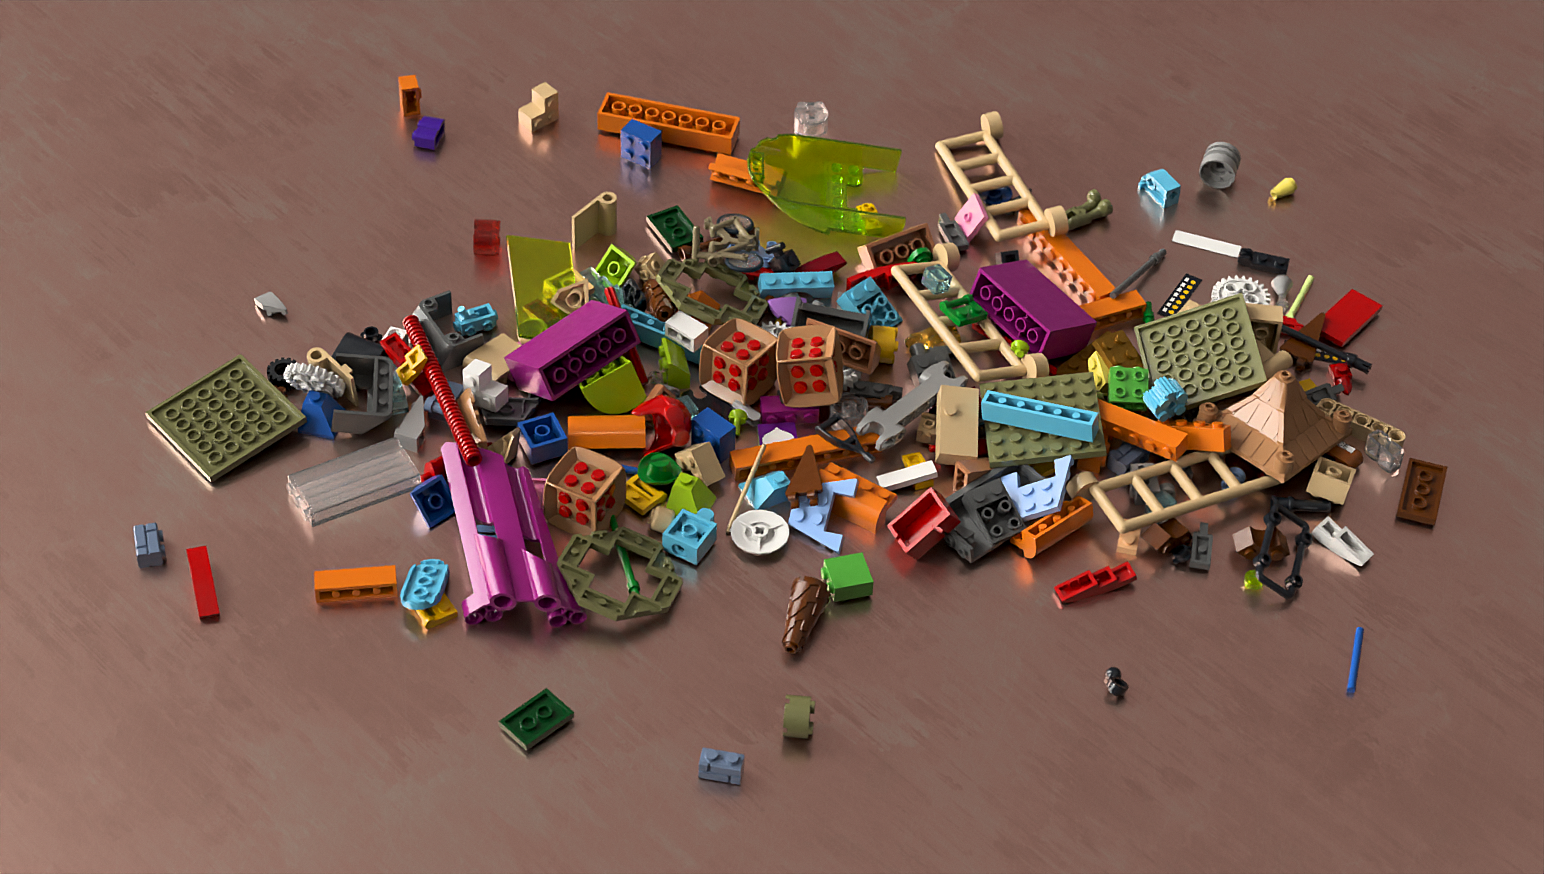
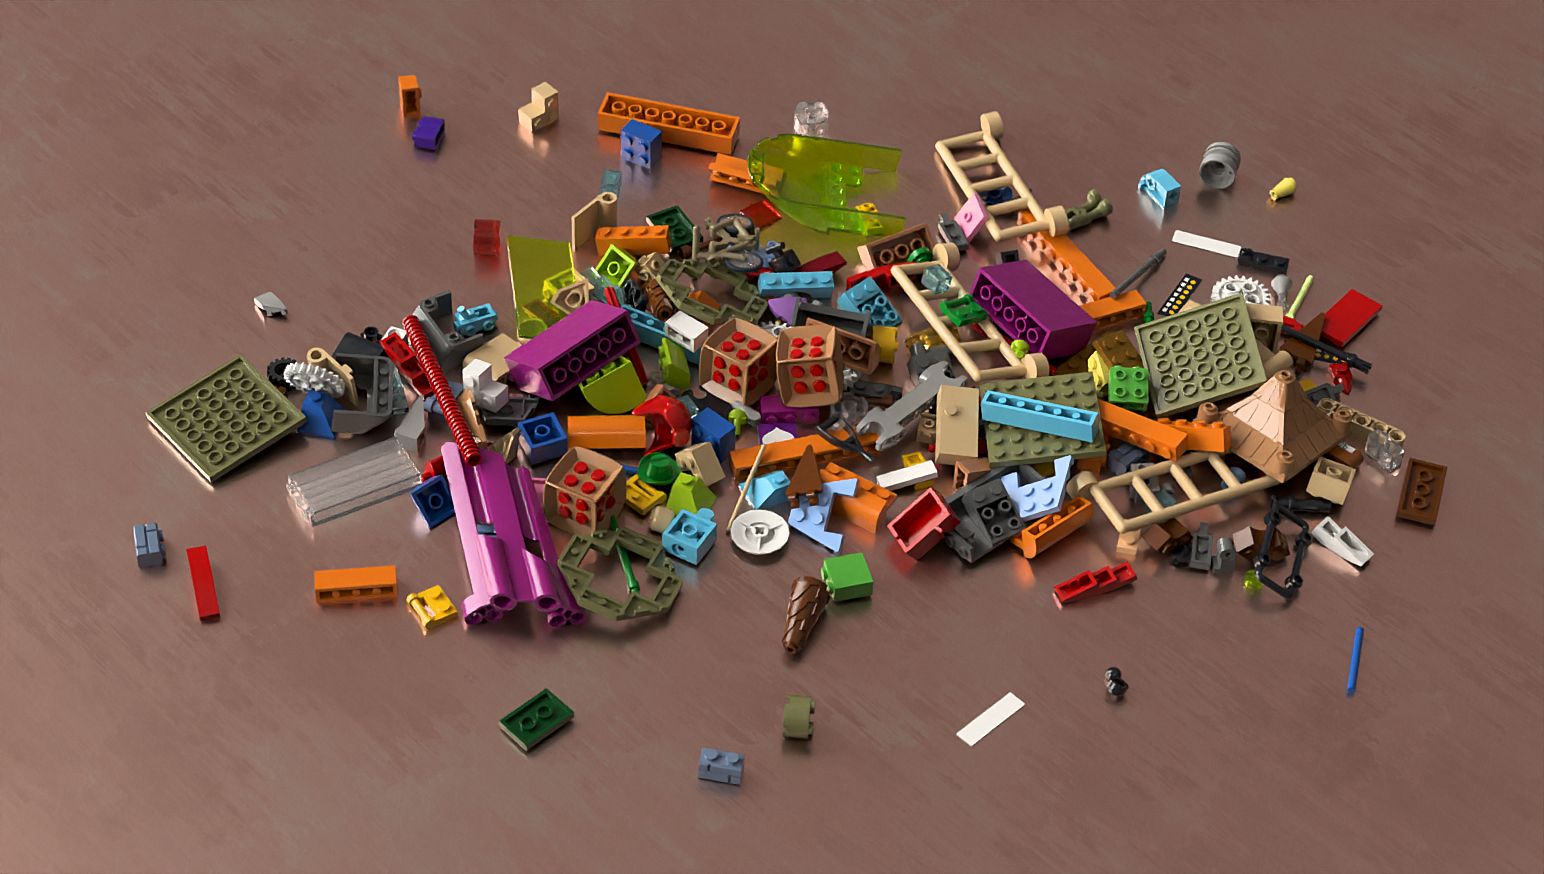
yellow slope [395,344,428,386] -> none
medium azure tile [400,559,450,610] -> none
medium azure brick [1143,376,1188,422] -> none
none -> orange brick [595,225,672,255]
none -> clear light blue brick [600,169,622,198]
none -> clear red piece [740,200,782,230]
none -> white sticker [957,692,1025,746]
none -> dark grey leg [1211,537,1237,574]

